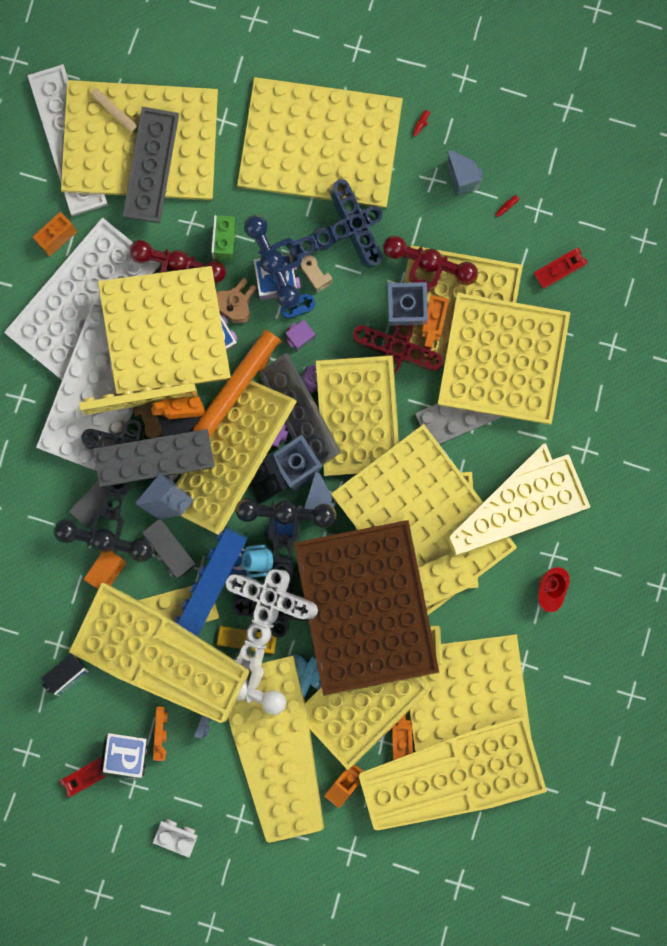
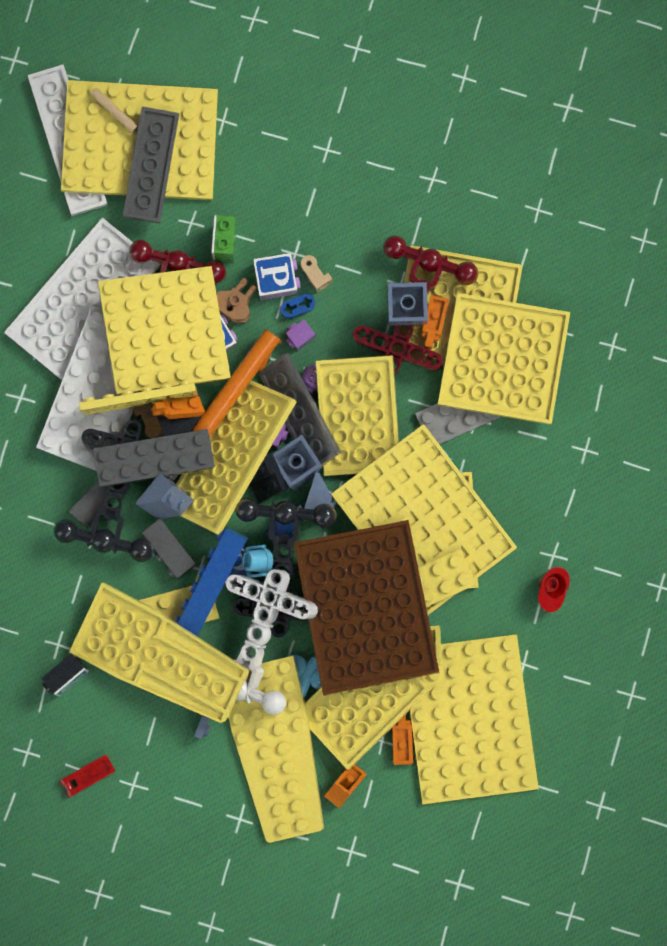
orange hinge [33,212,77,257] -> none
orange hinge [84,551,127,590] -> none
piece [99,733,148,781] -> none
orange hinge [153,706,168,761] -> none
white bracket [153,819,198,858] -> none
yellow tile [217,626,277,654] -> none
light yellow plate [237,77,403,209] -> none
dark blue piece [244,179,383,309] -> none
light yellow wing [359,716,547,830] -> none
red helmet [413,110,430,137] -> none
sand blue slope [446,150,483,196] -> none
light yellow wing [447,443,590,556] -> none
red helmet [495,195,519,217] -> none
red plate [533,247,589,290] -> none

